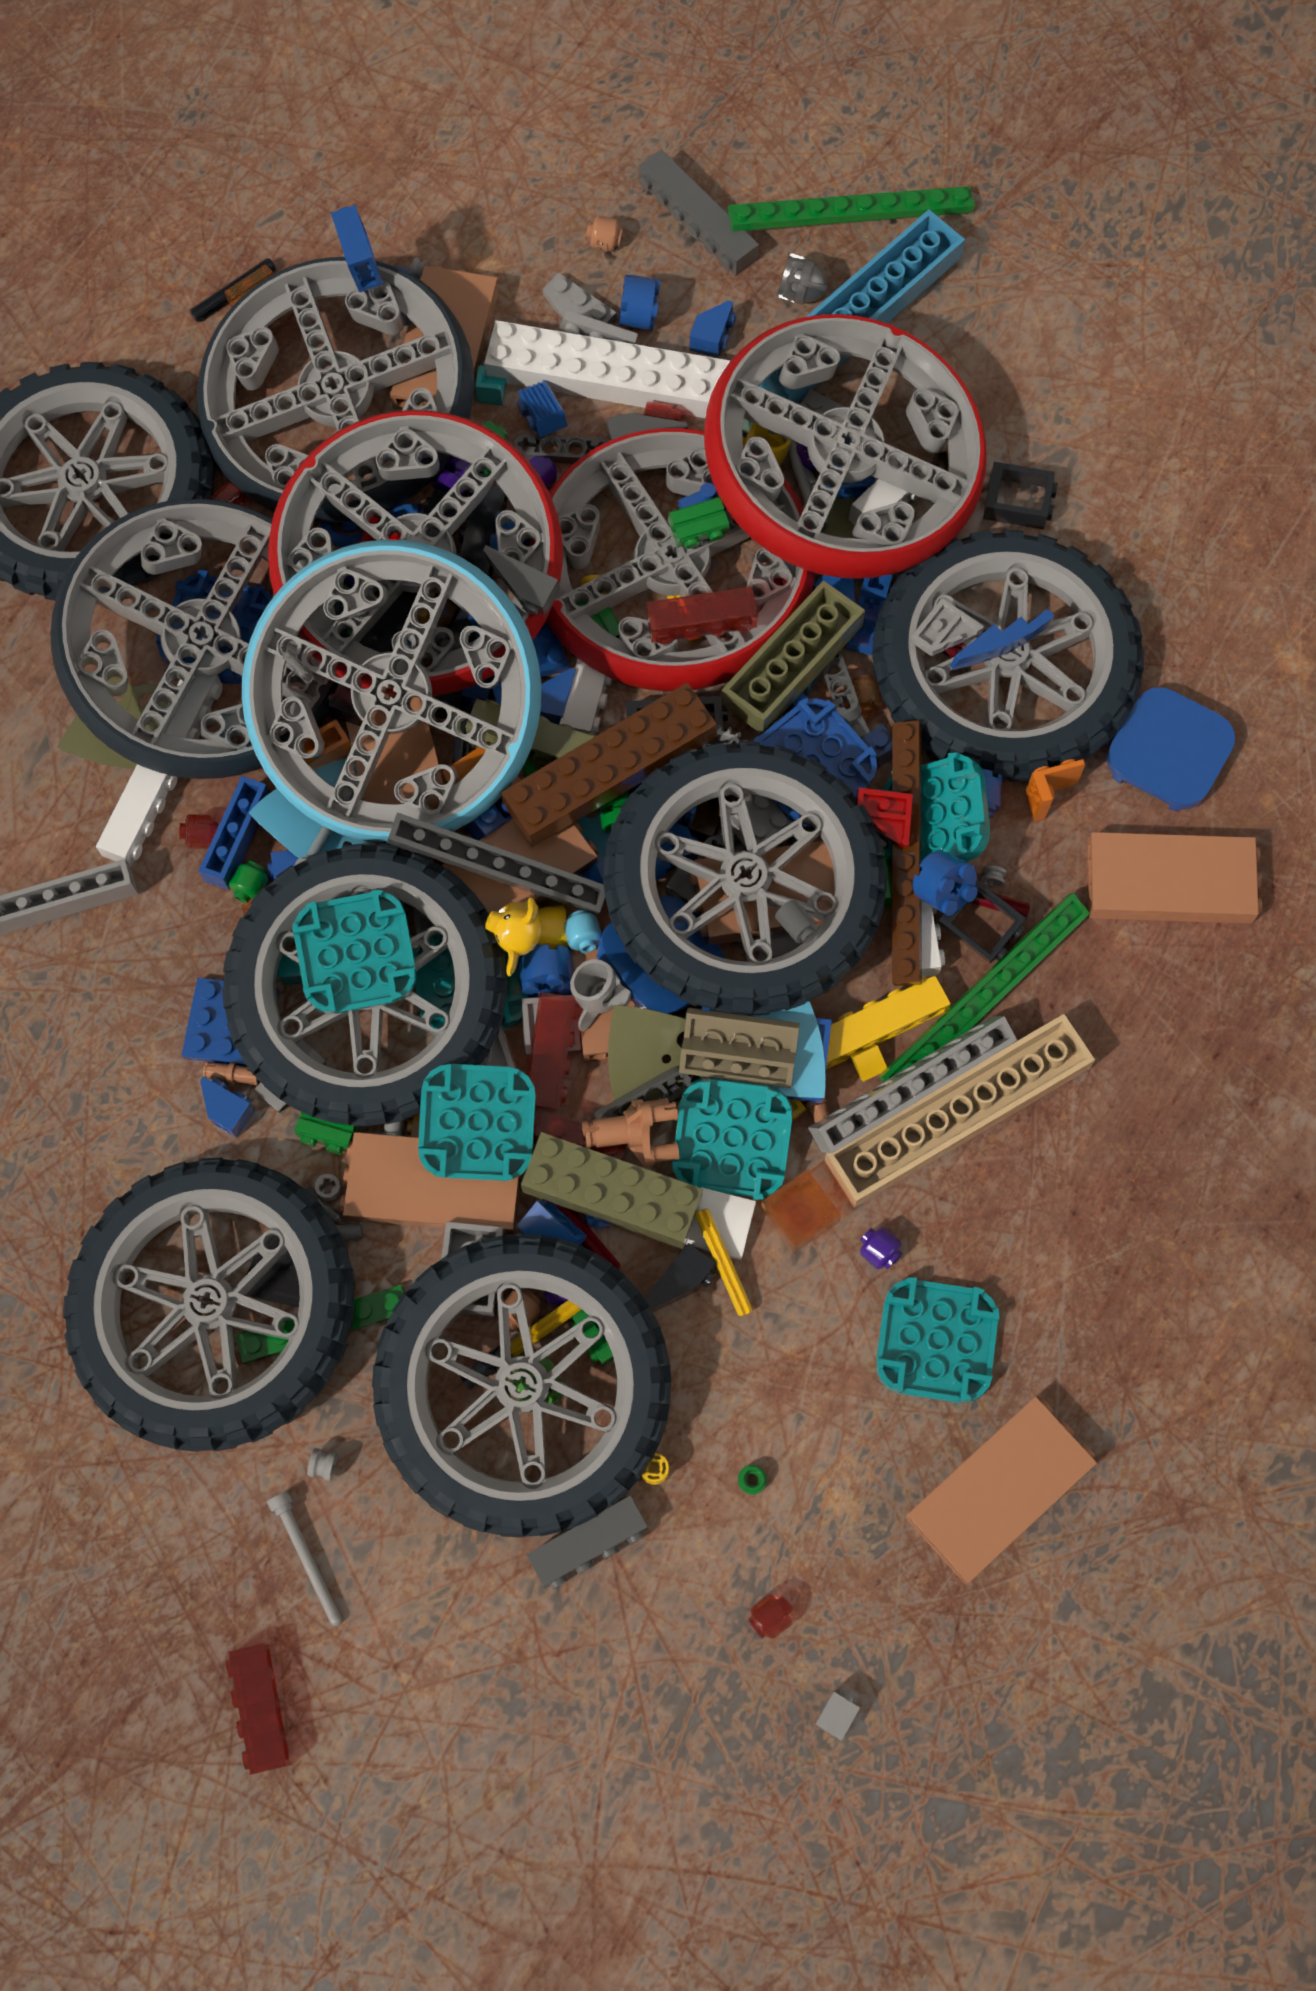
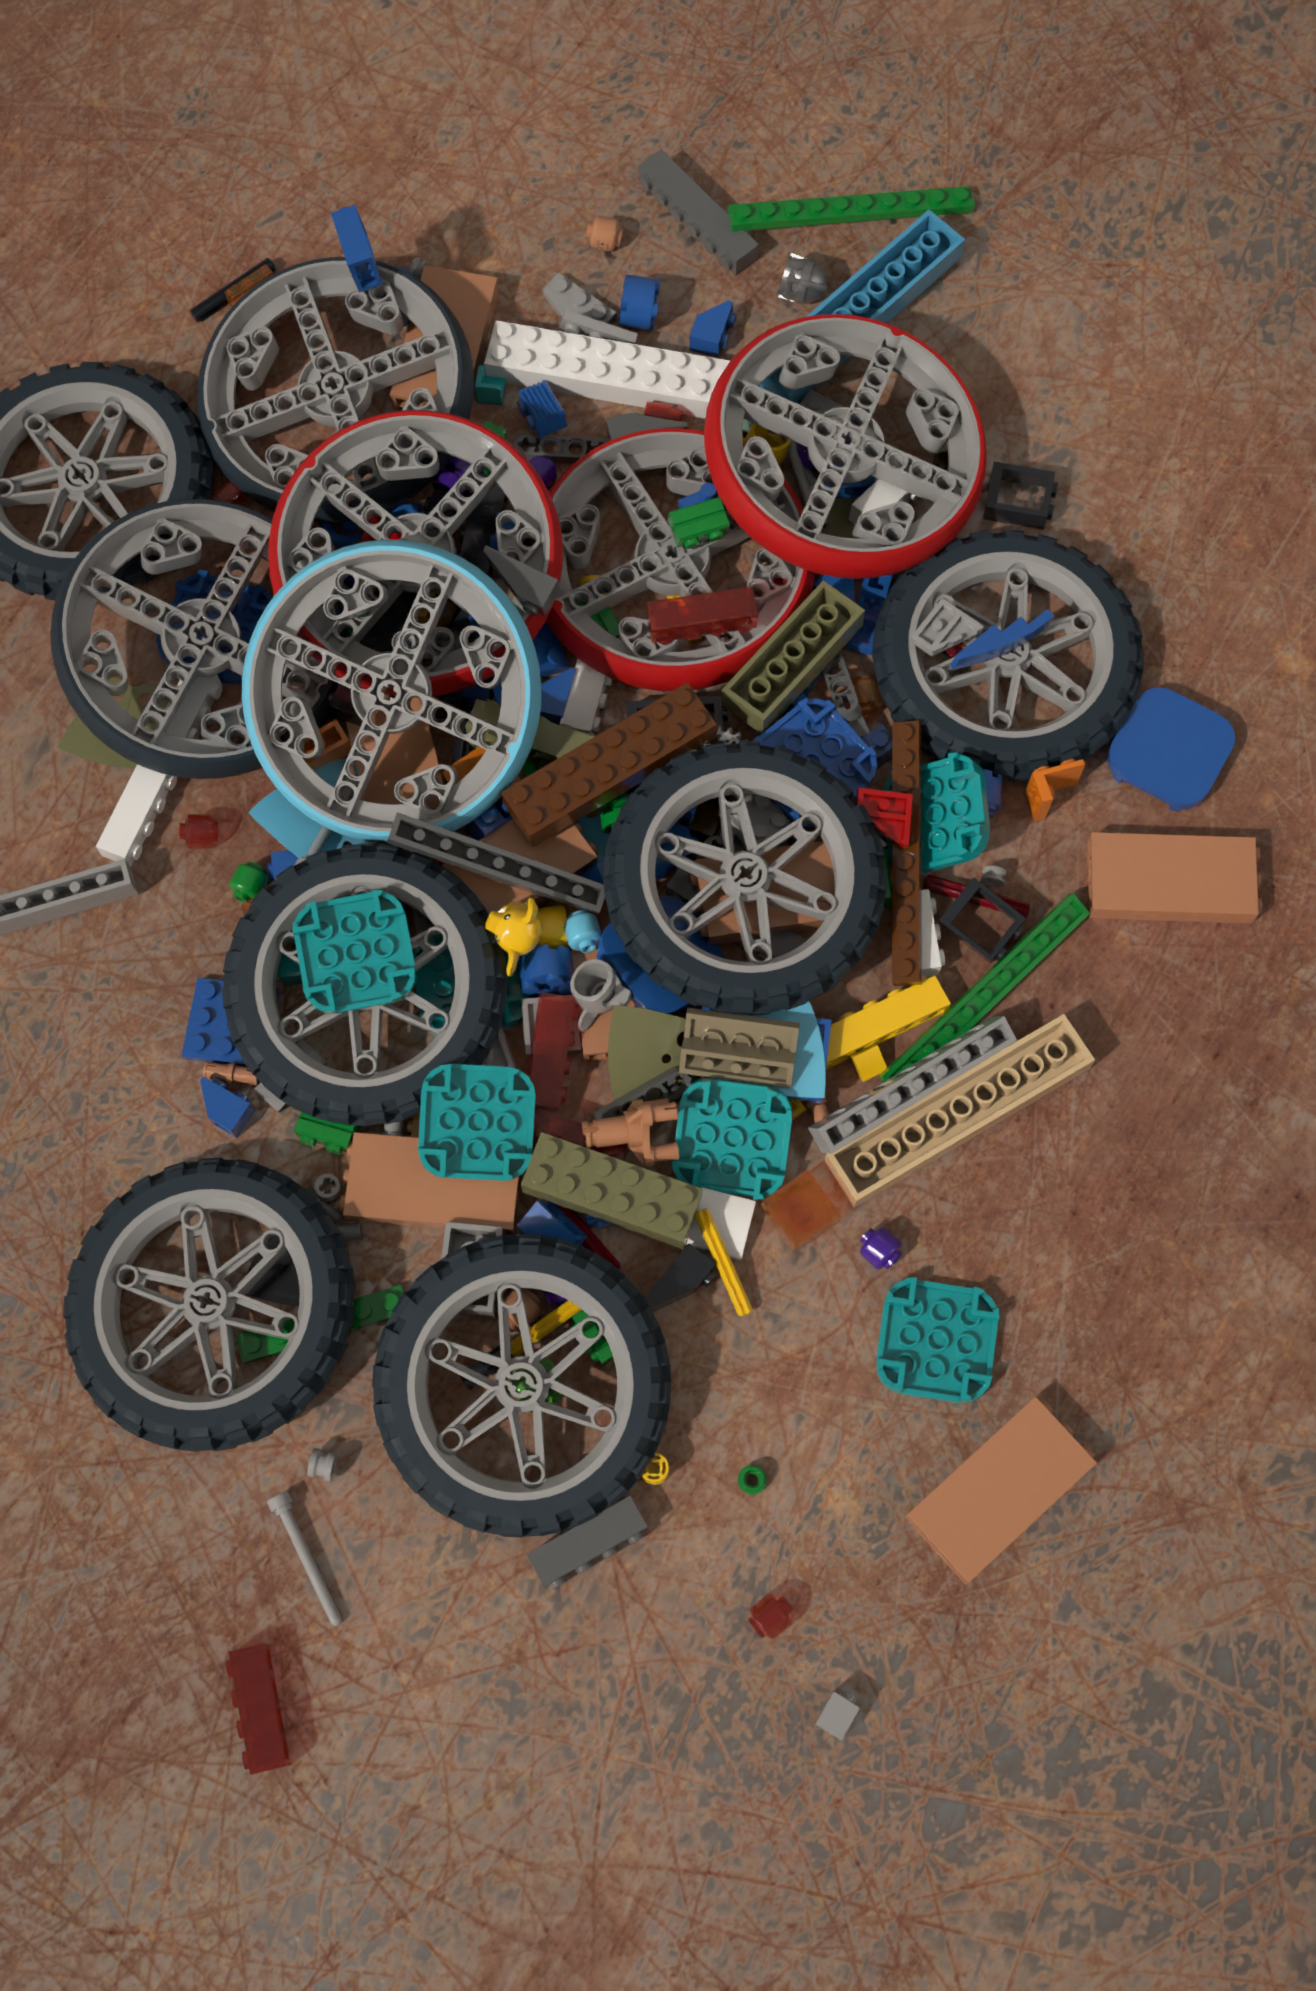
blue brick [198,776,270,891] -> none
light grey piece [278,645,313,683] -> none
dark grey brick [775,899,818,943] -> none
blue brick [913,850,978,916] -> none

